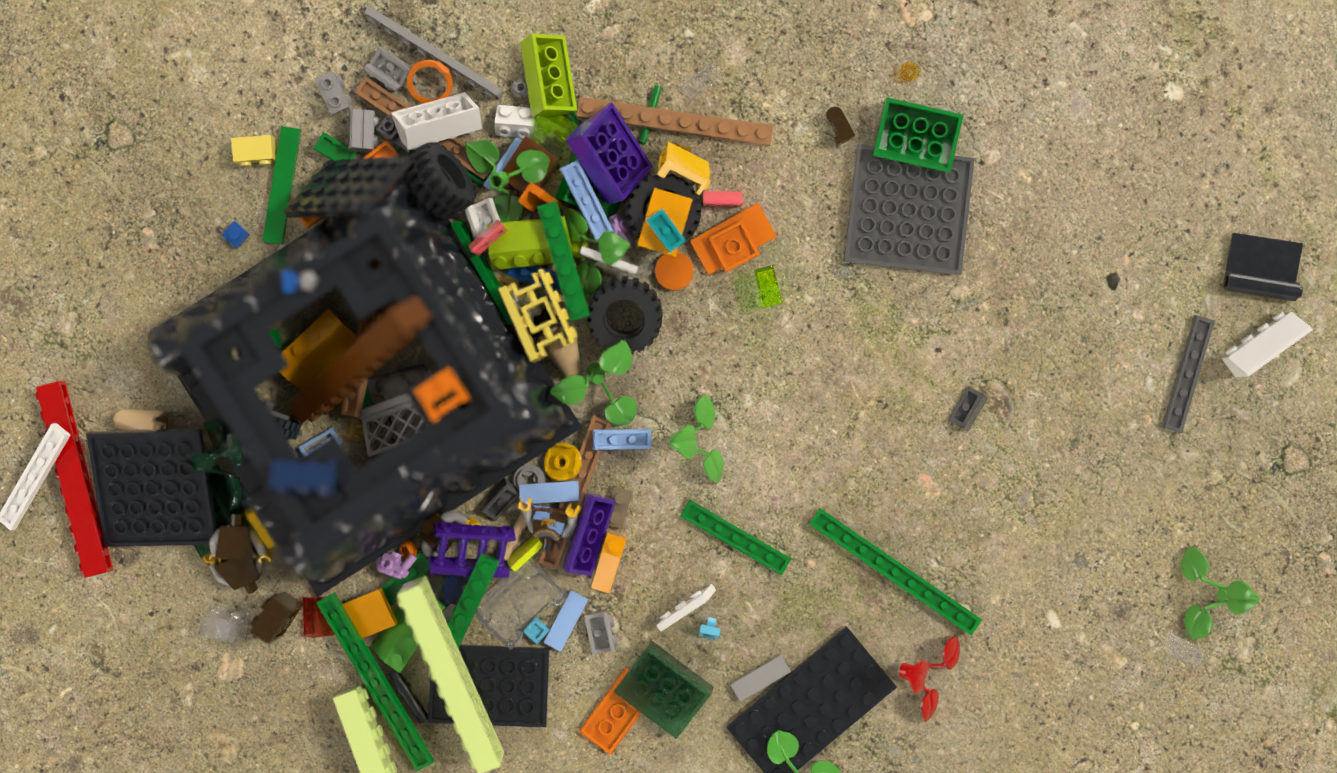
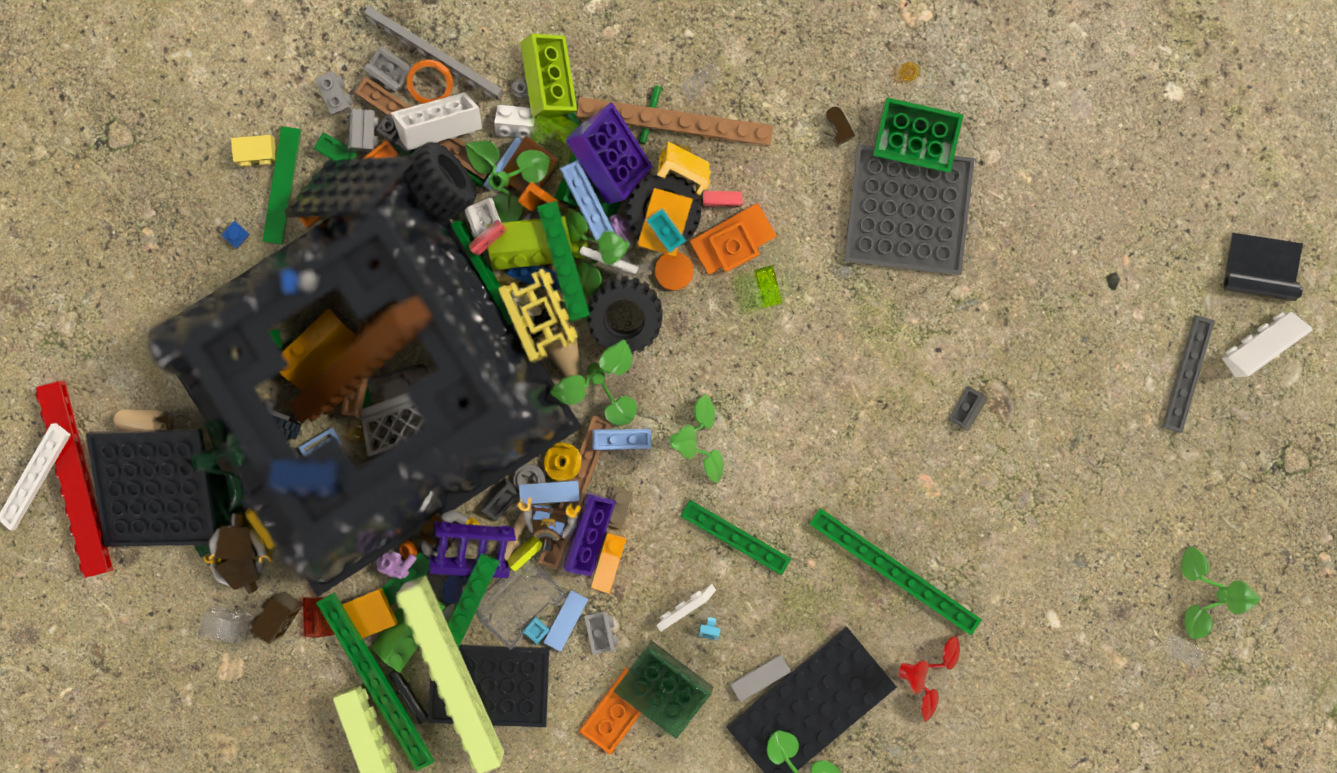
orange plate [414,367,469,422] -> none

